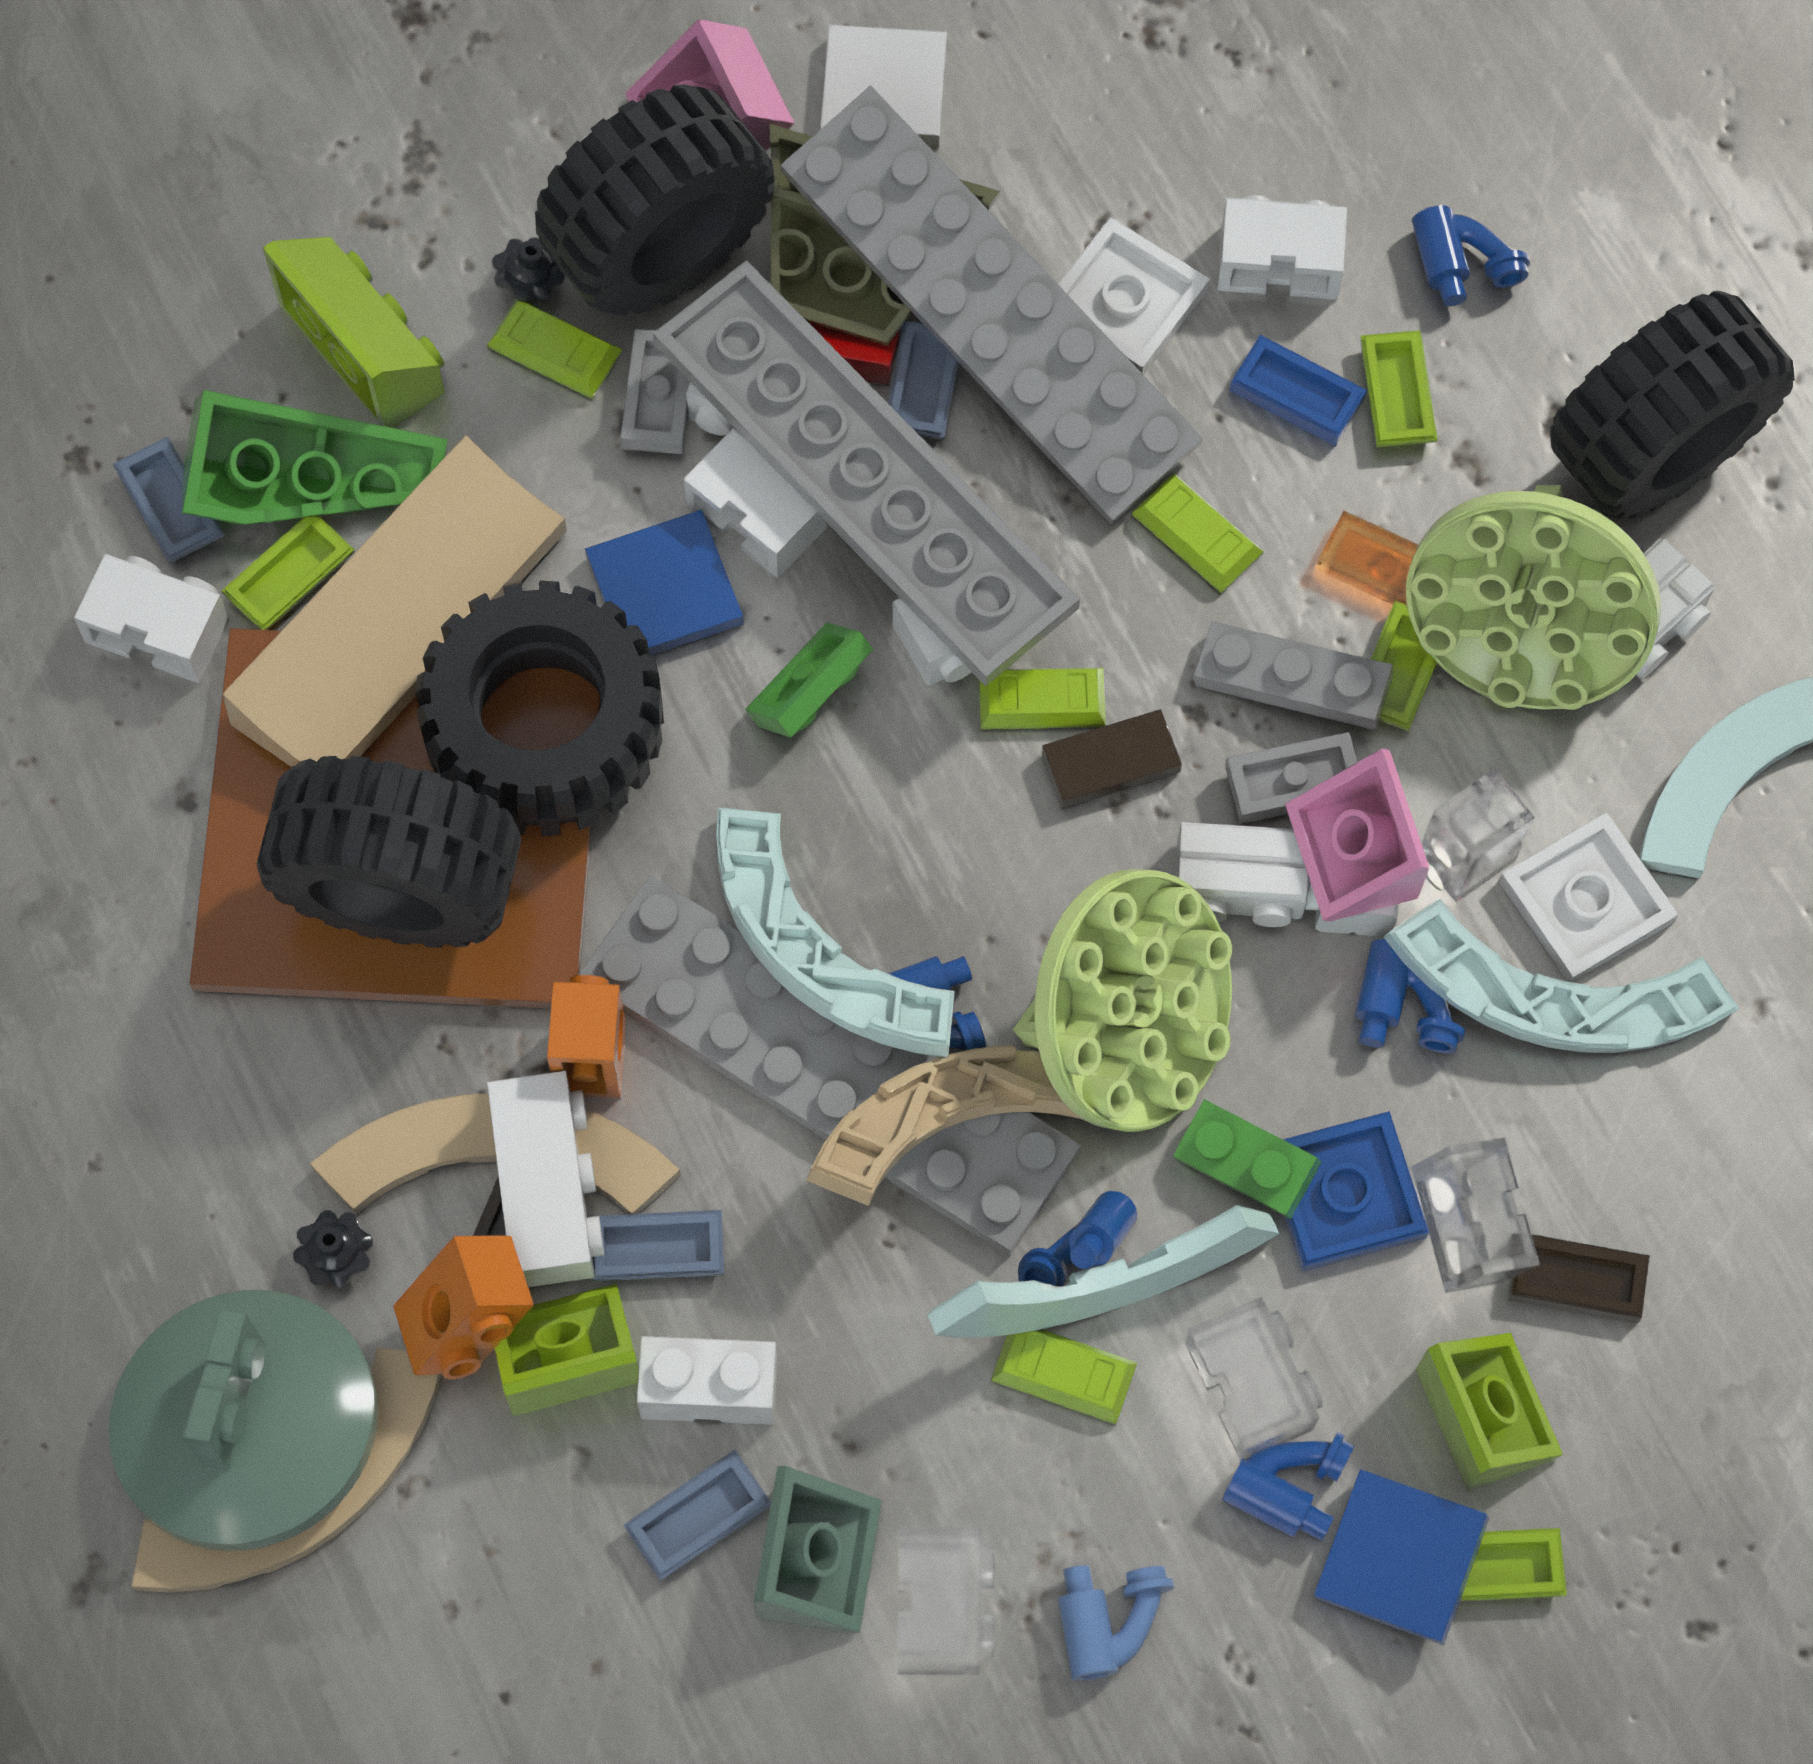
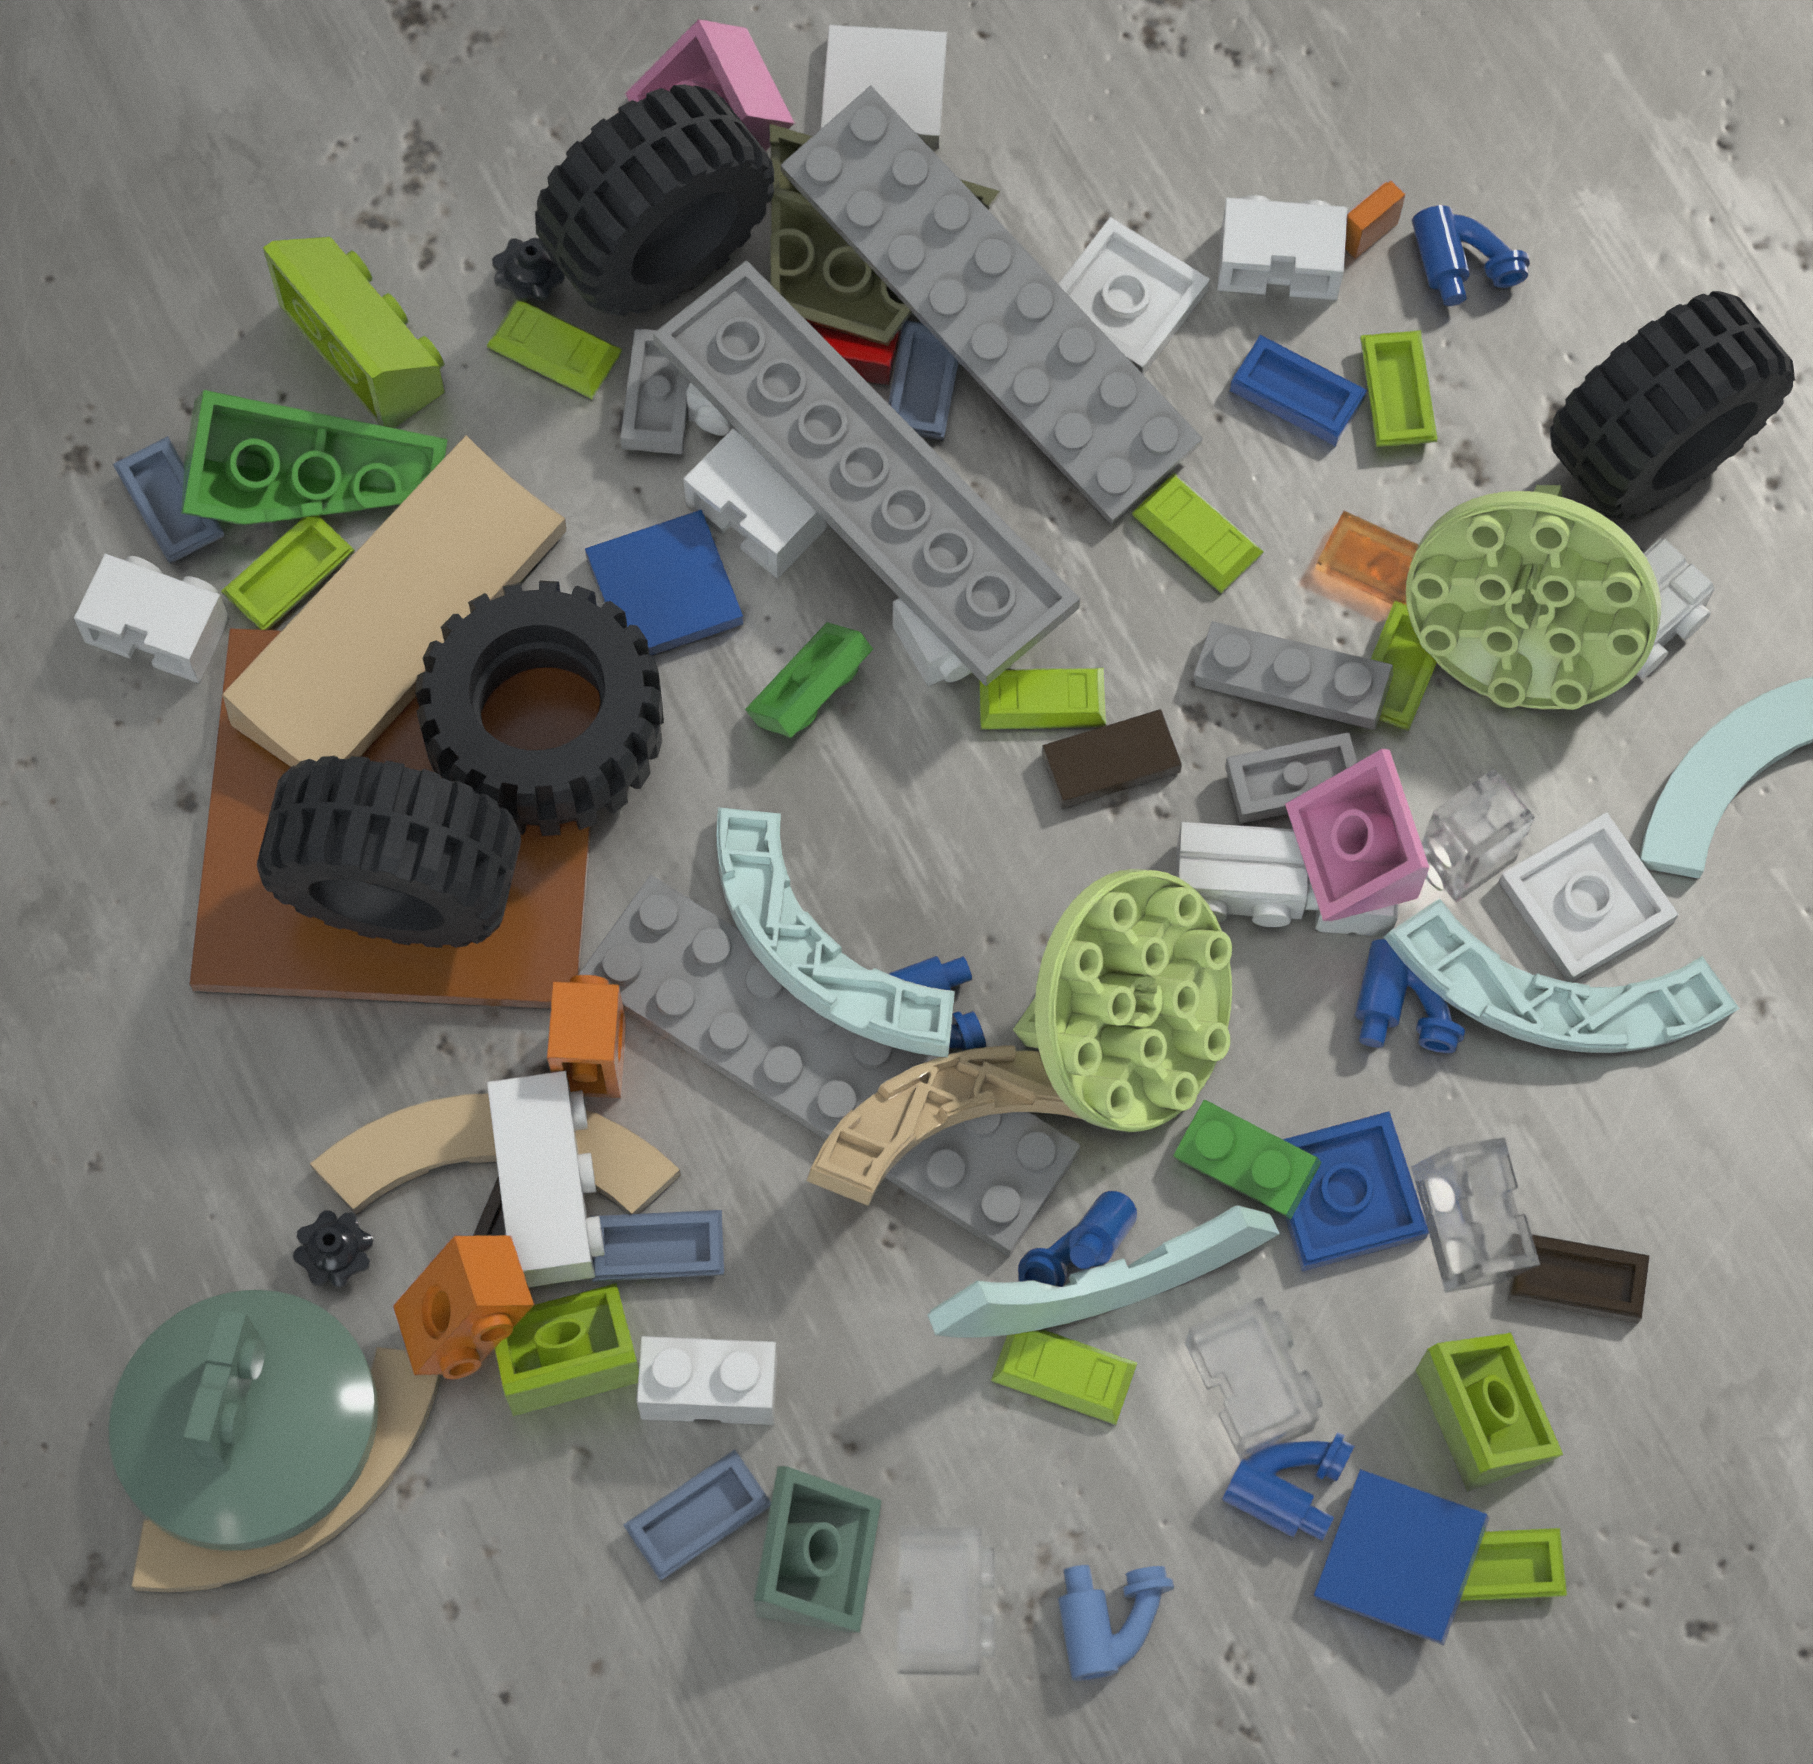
none -> orange tile [1345,181,1406,259]

